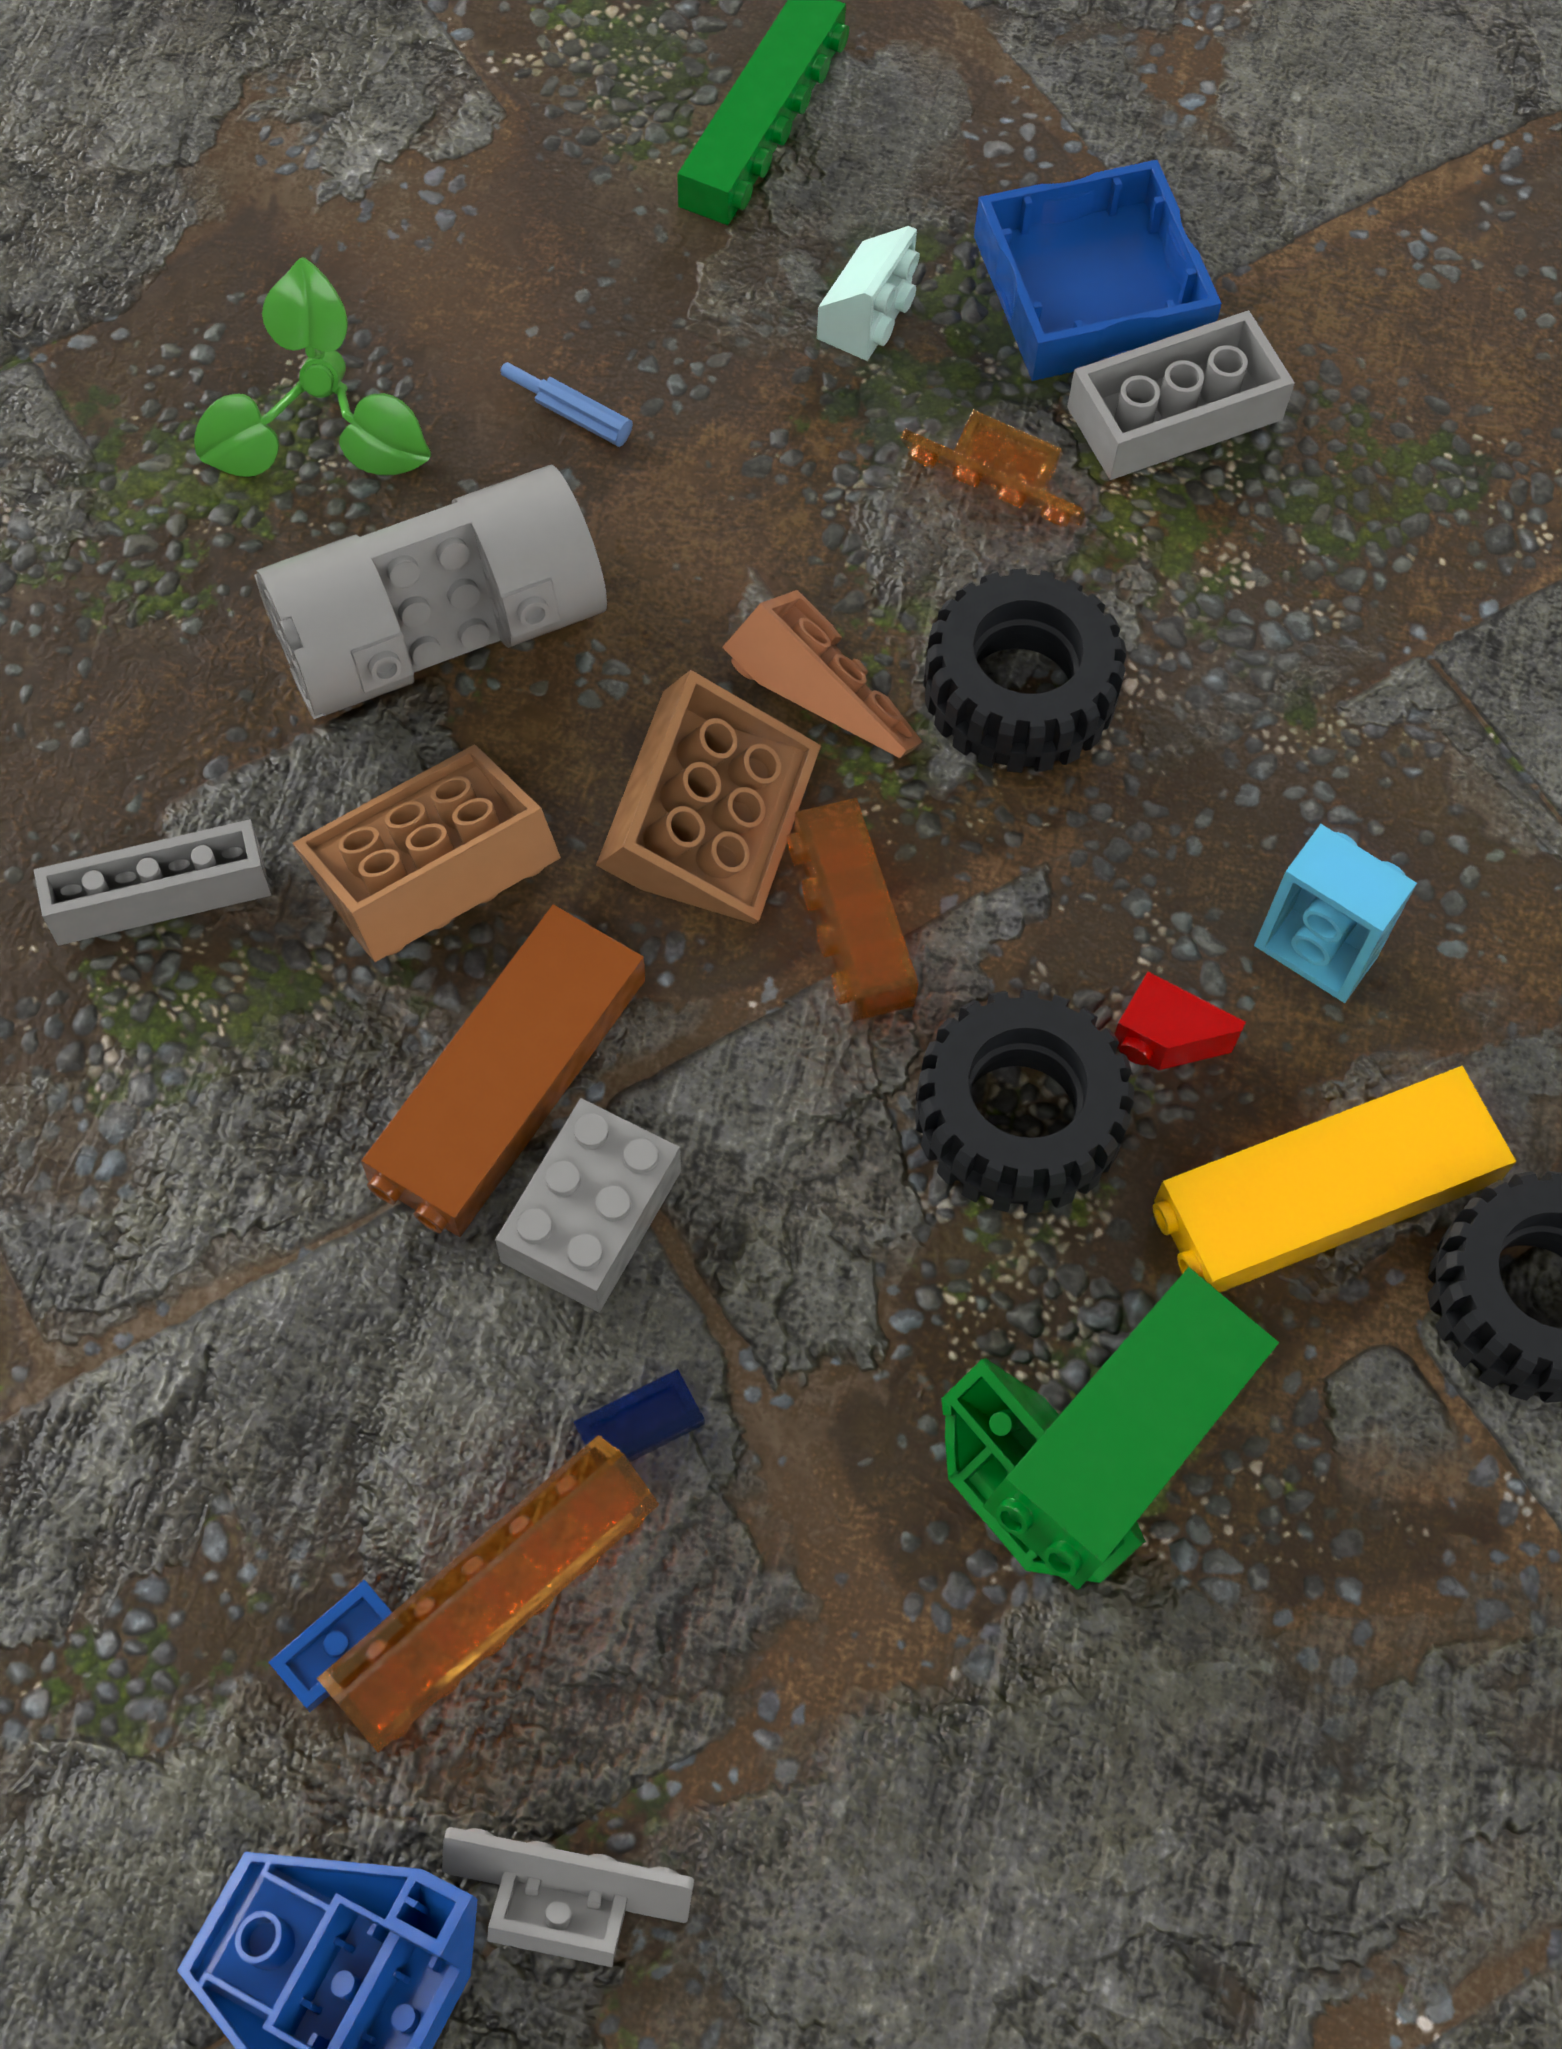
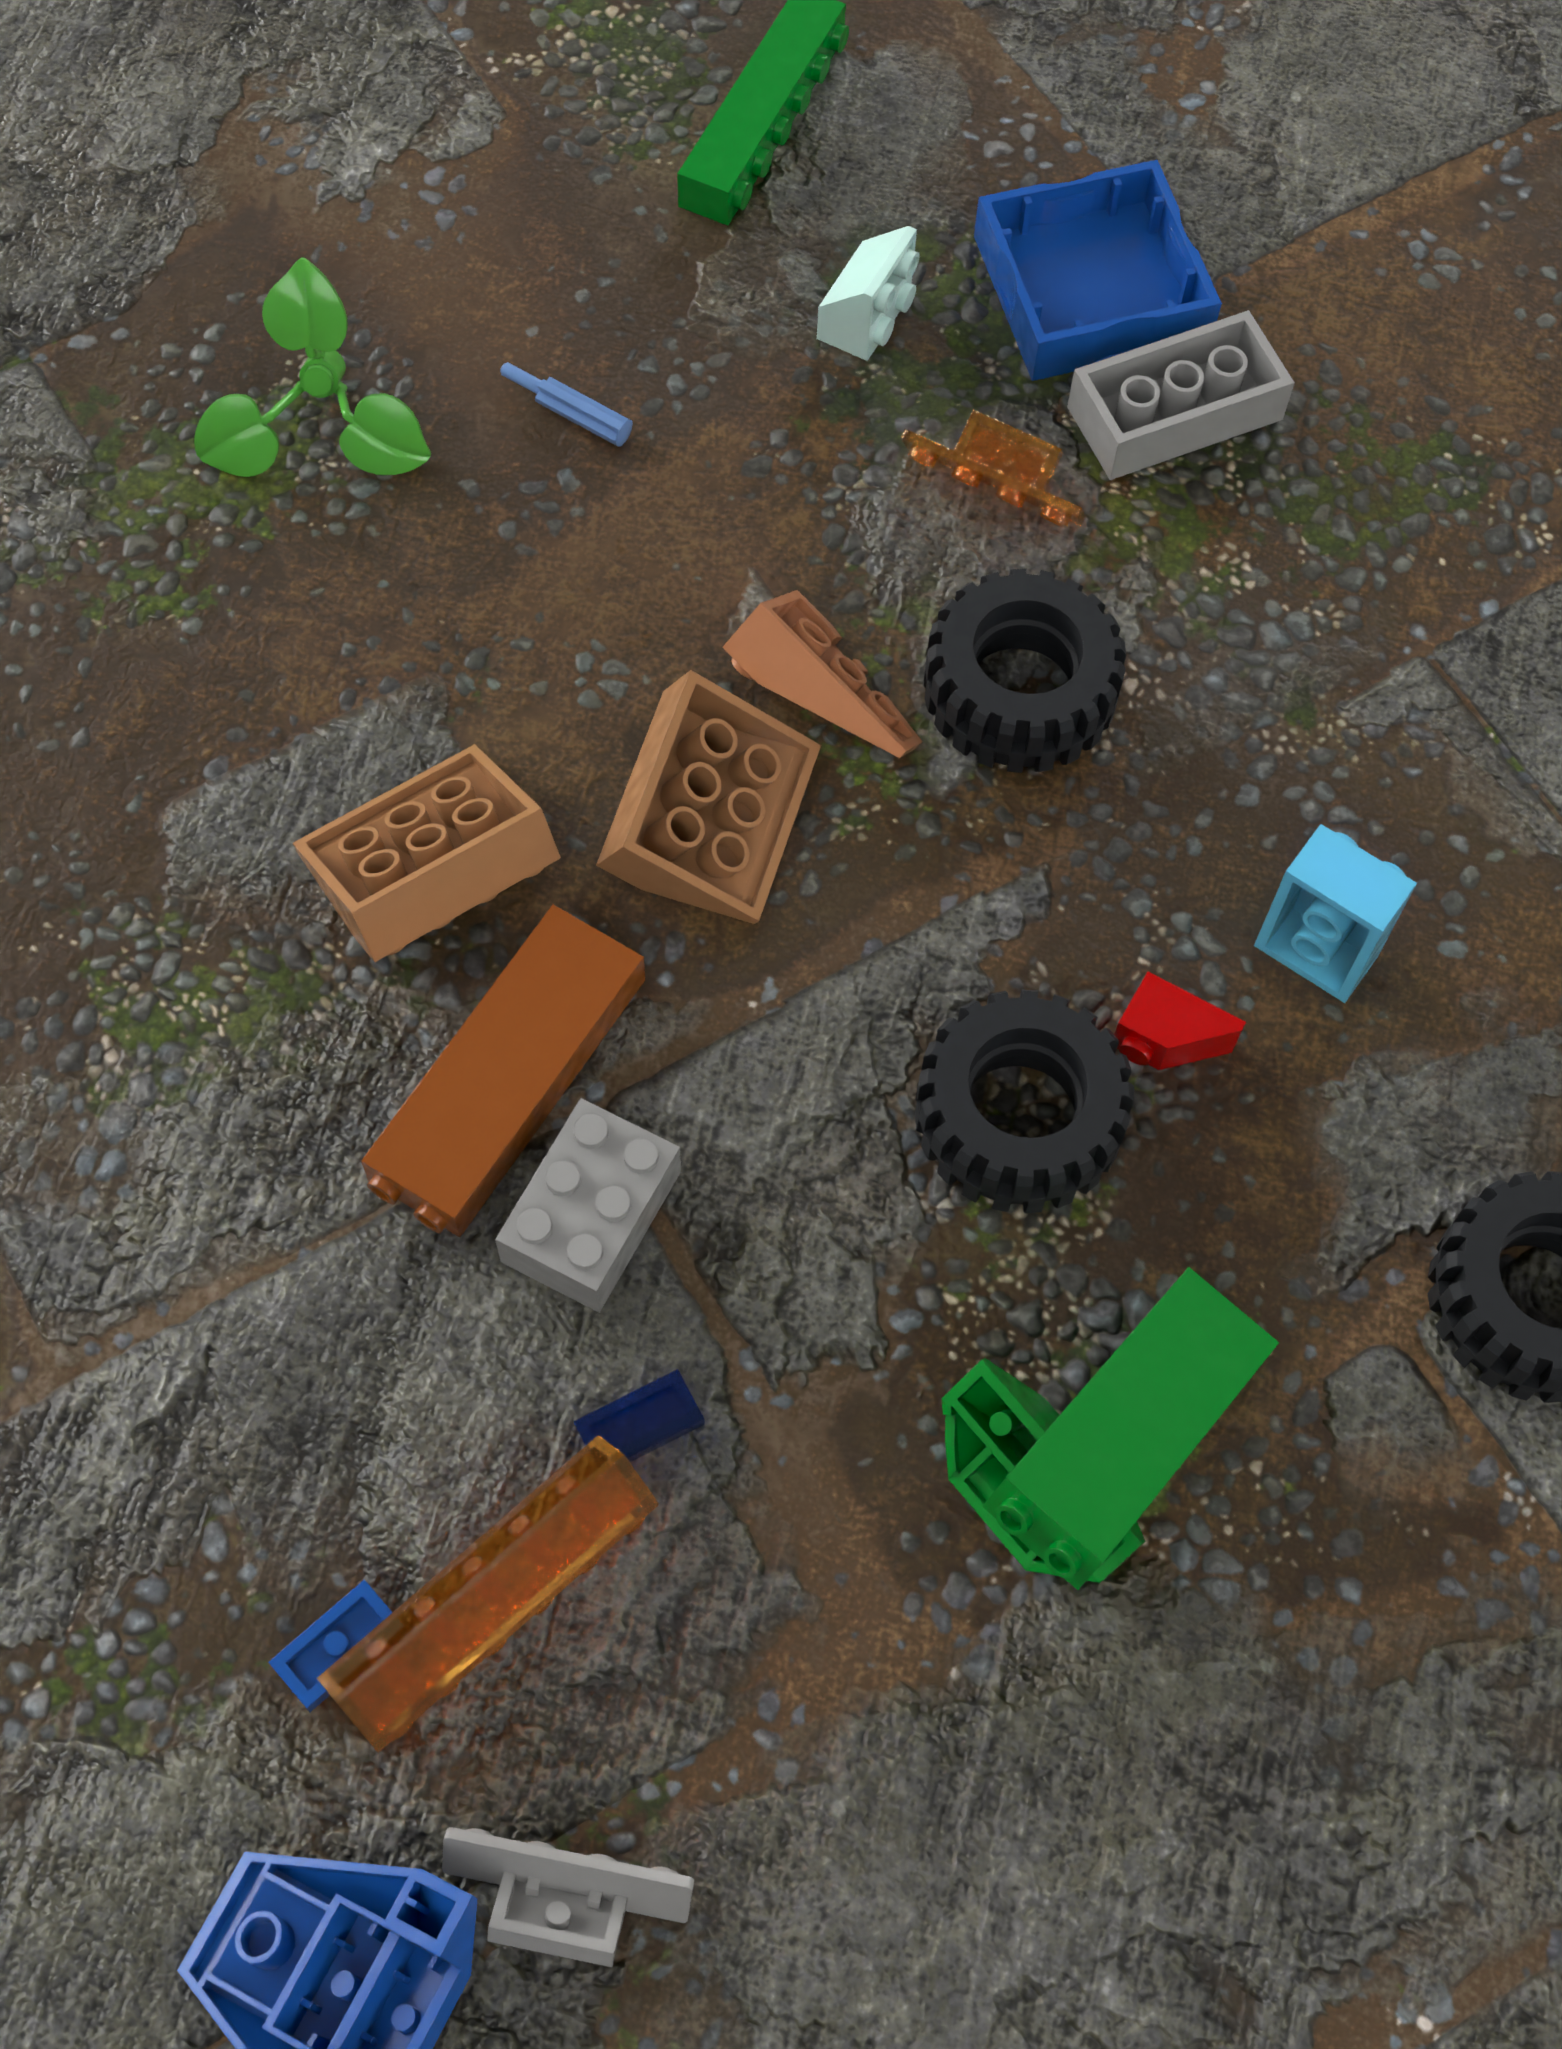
light grey brick [34,819,271,946] -> none
light grey cylinder [254,465,607,719] -> none
clear orange brick [787,798,919,1021] -> none
yellow brick [1153,1065,1516,1293] -> none

